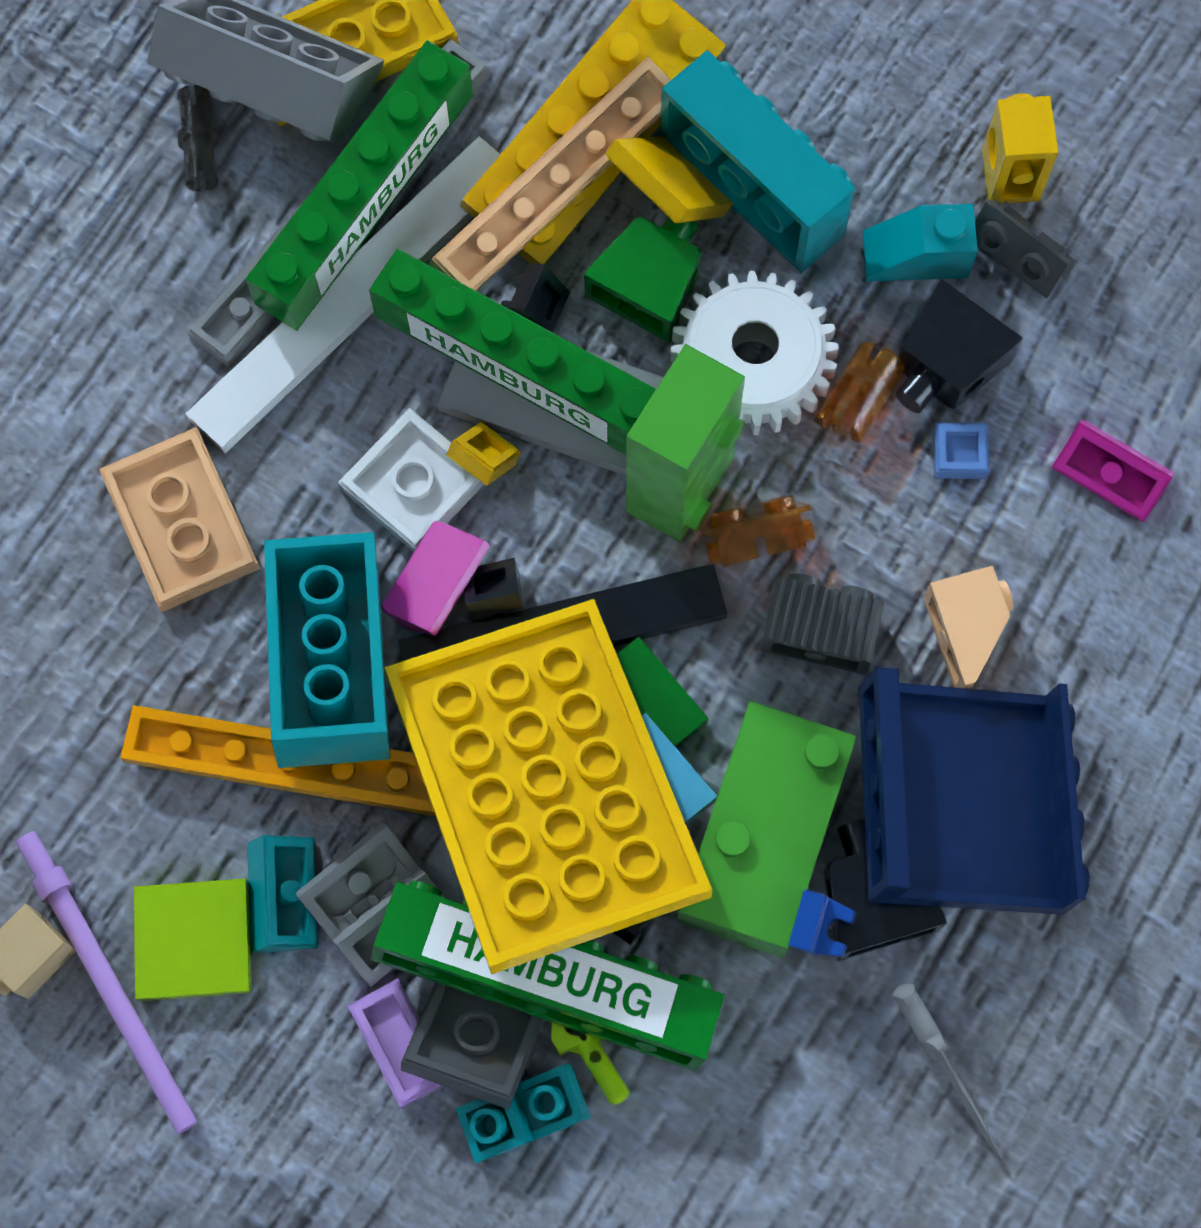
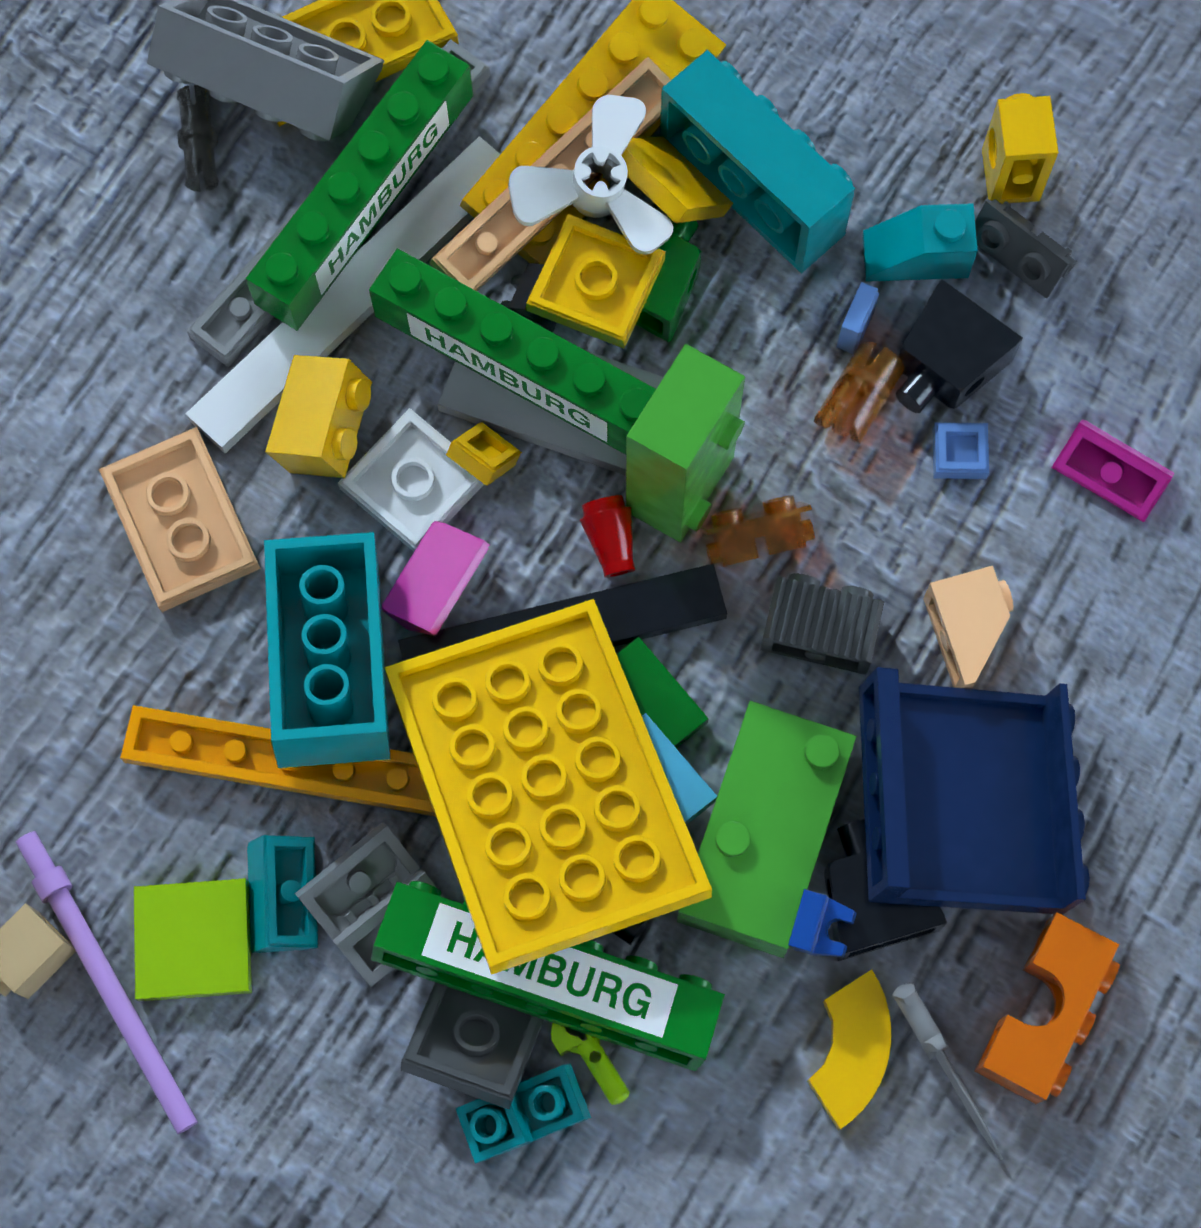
lavender tile [348,978,442,1109] -> none
black plate [464,557,523,620] -> none
white gear [670,271,839,435] -> none
none -> yellow brick [265,355,372,478]
none -> white piece [508,95,673,255]
none -> yellow tile [526,214,666,349]
none -> red cone [579,495,636,578]
none -> yellow tile [807,969,891,1131]
none -> medium blue tile [836,282,879,354]
none -> orange arch [974,912,1120,1104]

